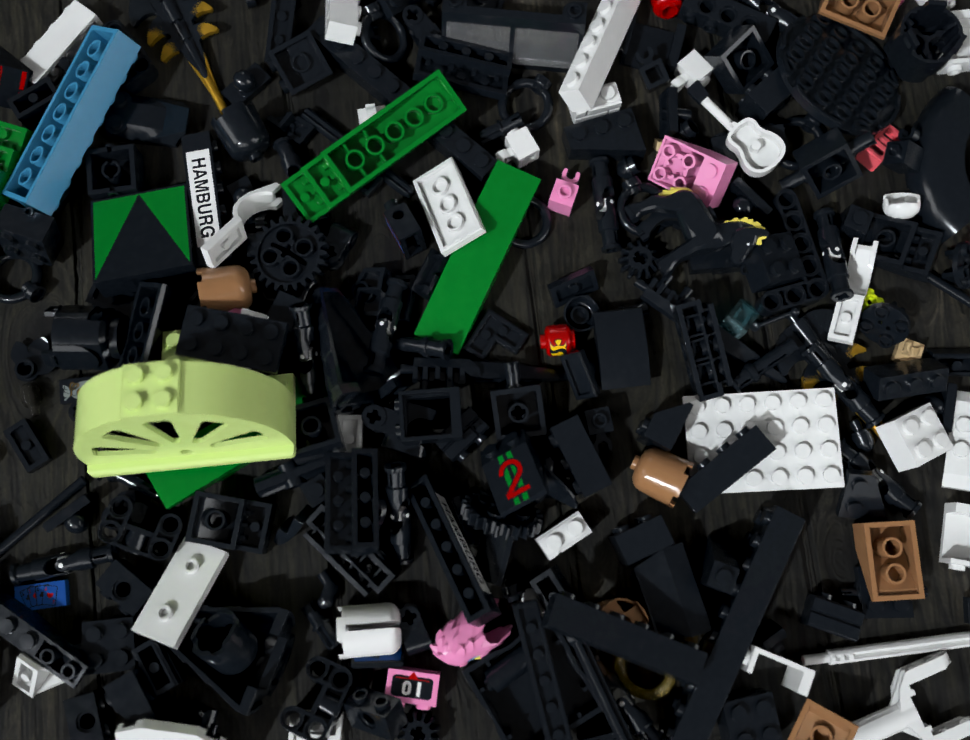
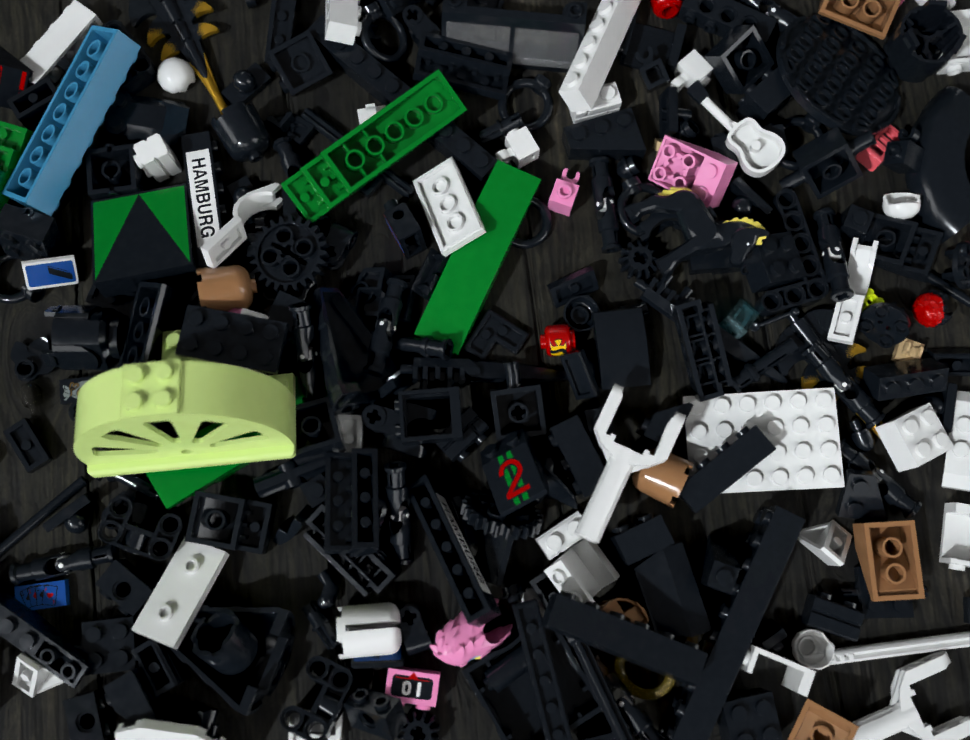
none -> slope [21,255,79,290]
none -> white brick [133,133,183,182]
none -> white hair [157,57,196,93]
none -> white panel [544,539,620,604]
none -> white piece [575,383,686,544]
none -> white hair [791,628,835,670]
none -> white slope [797,520,852,567]
none -> red piece [911,290,953,328]

